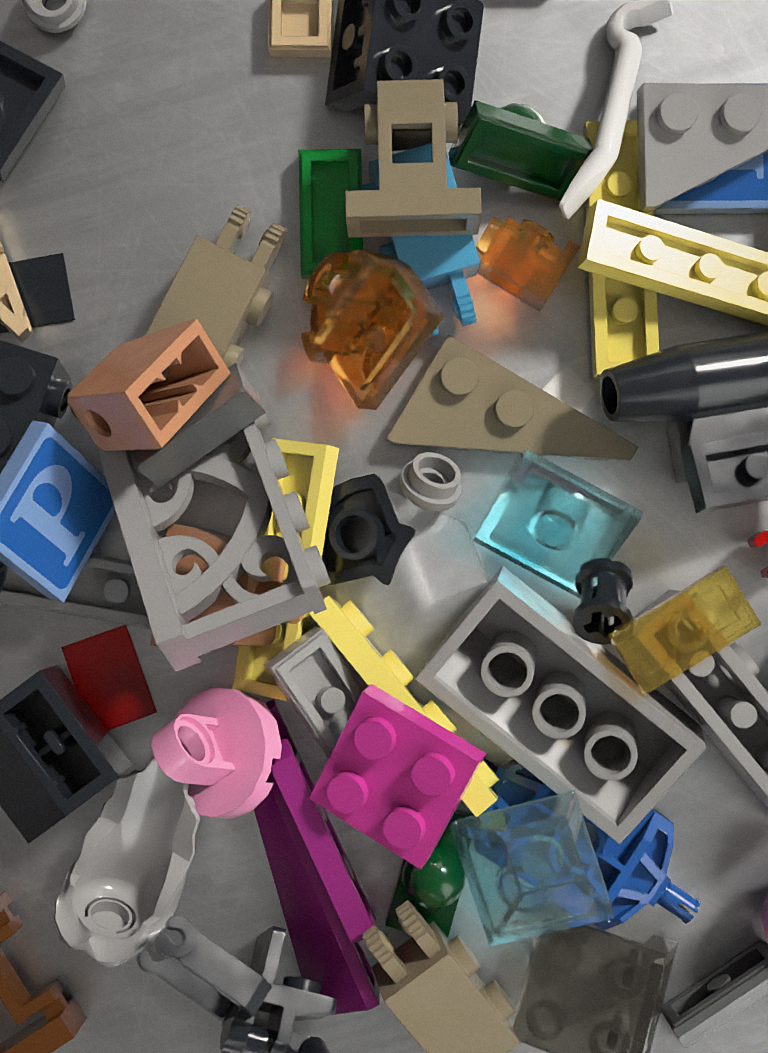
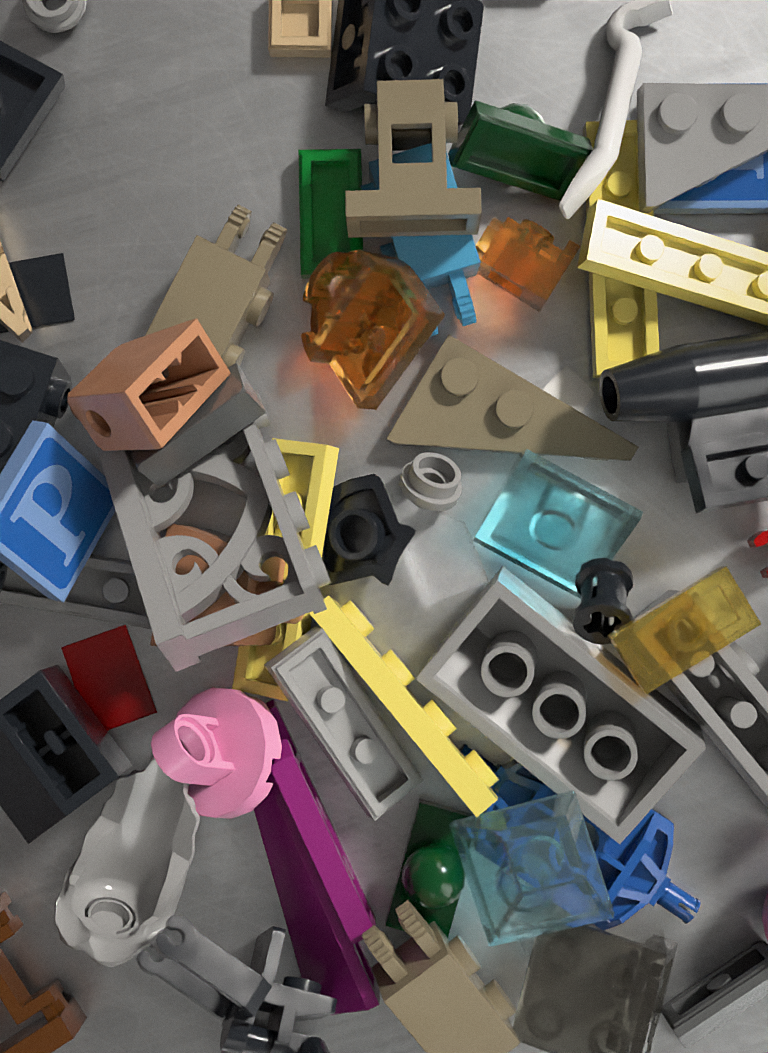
dark pink plate [309,684,486,869] -> none

